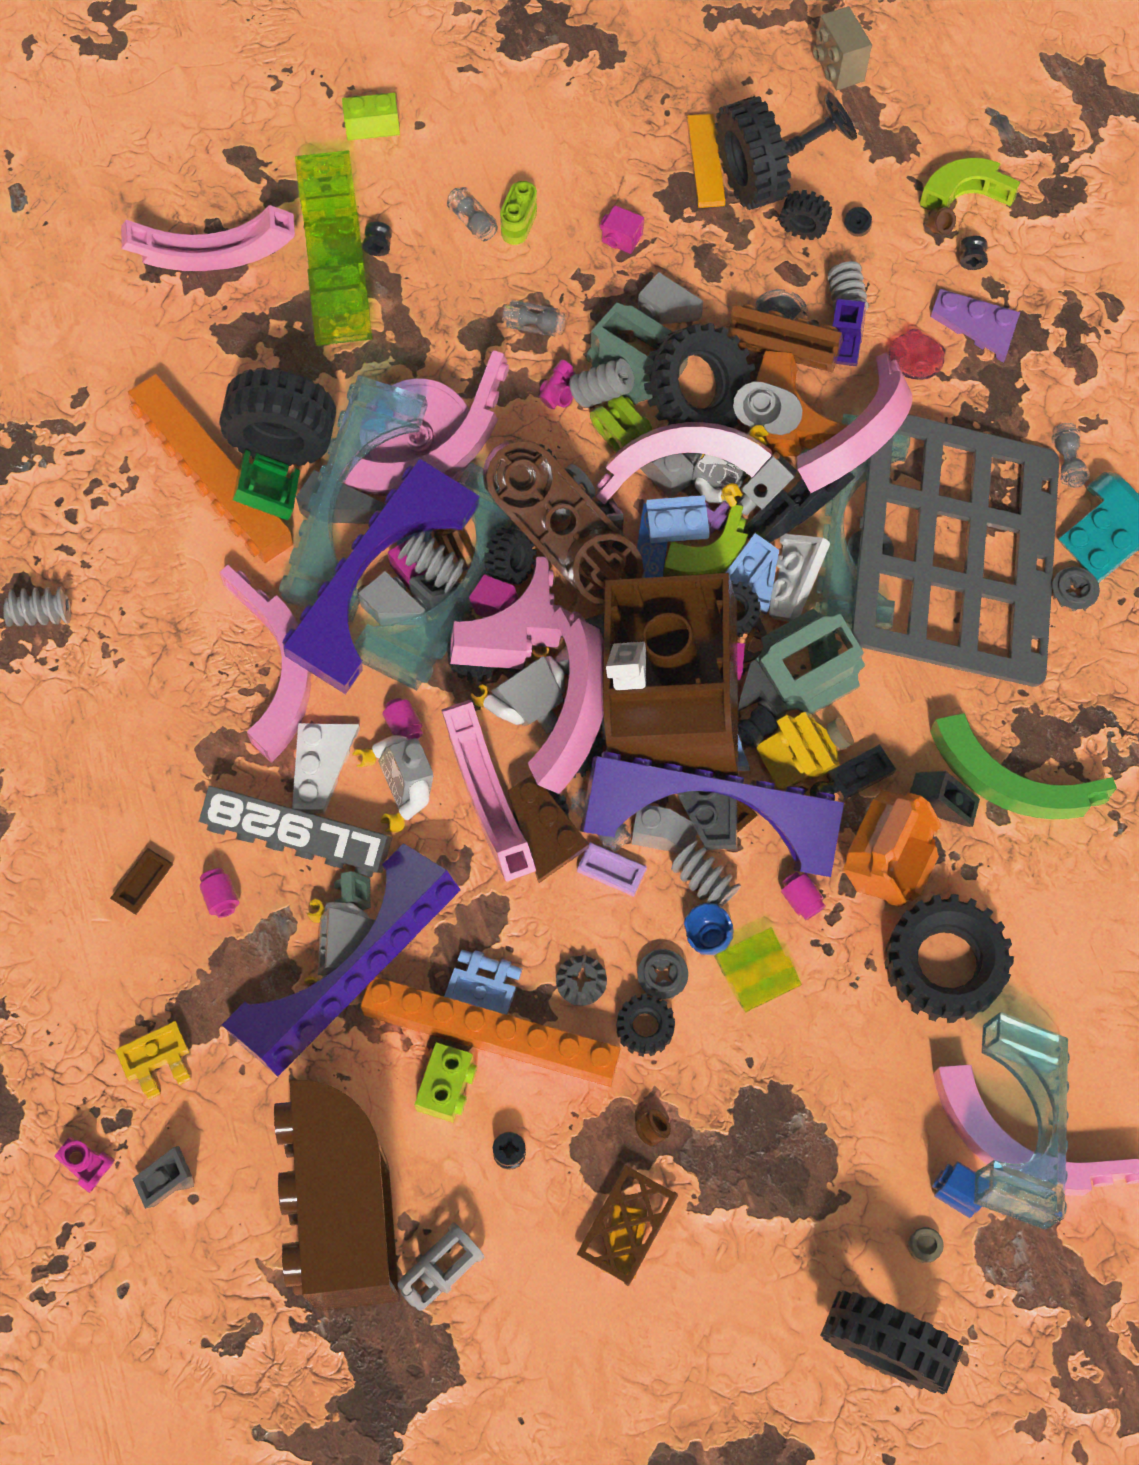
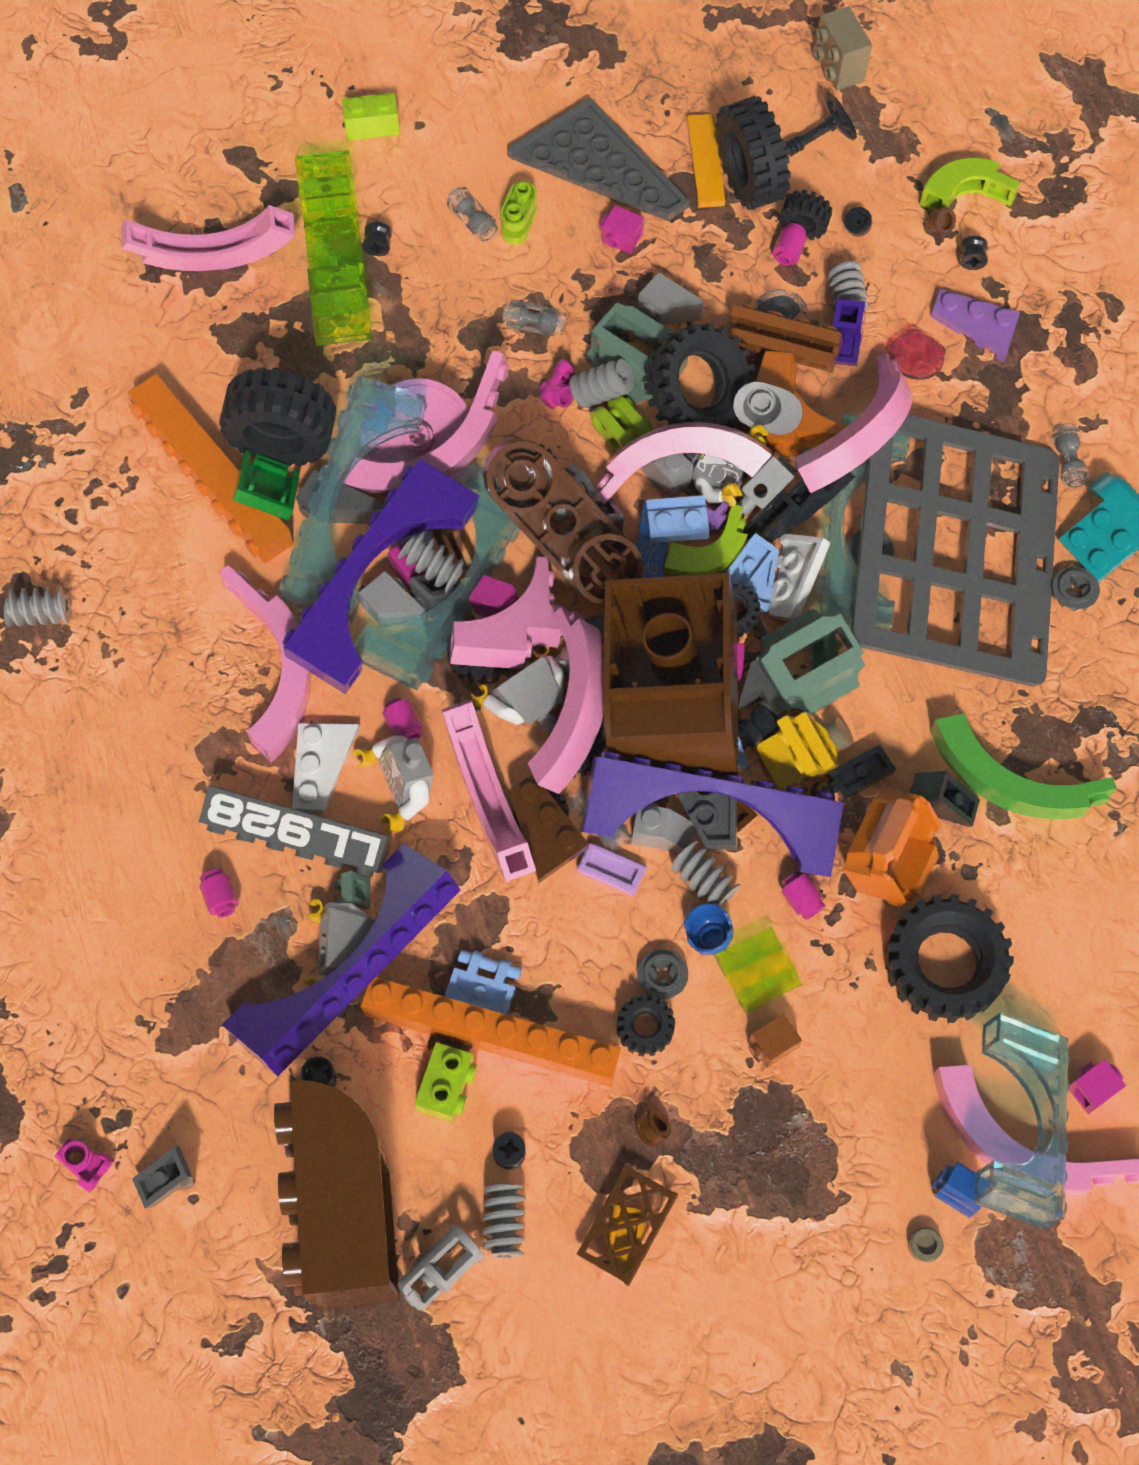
reddish brown tile [110,848,174,915] -> none
yellow plate [115,1021,191,1100] -> none
black tyre [484,528,536,584] -> none
dark grey gear [556,954,607,1006] -> none
white slope [606,642,646,690] -> none
black tyre [820,1290,963,1394] -> none
none -> black wheel [301,1056,337,1088]
none -> light grey piece [483,1184,526,1258]
none -> dark grey wing [507,98,690,221]
none -> dark orange brick [748,1013,802,1068]
none -> dark pink brick [772,223,807,266]
none -> dark pink brick [1067,1059,1127,1115]

